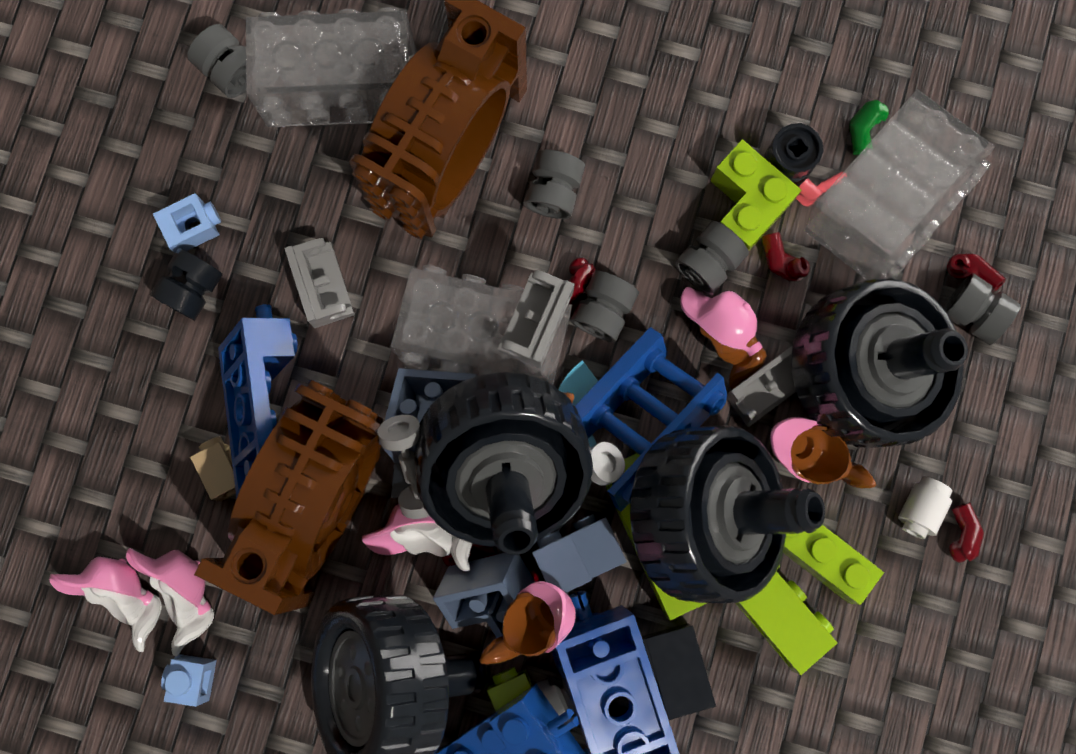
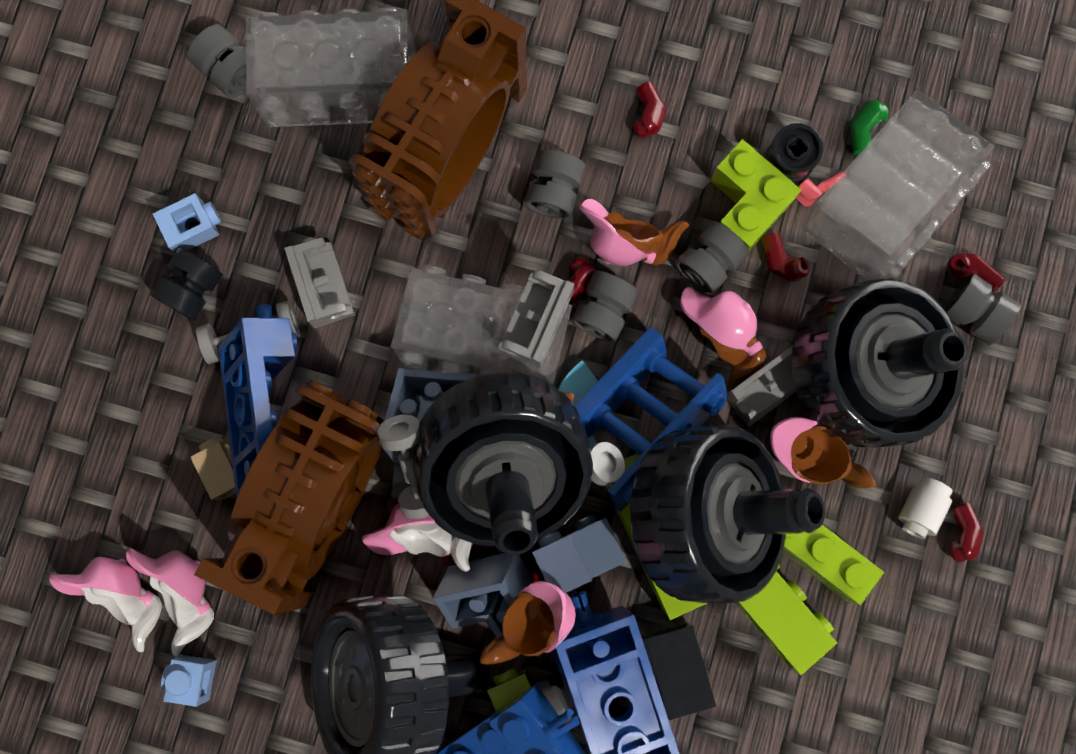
none -> light grey wheel [196,300,300,364]
none -> hair [579,199,689,266]
none -> dark red arm [633,81,666,139]

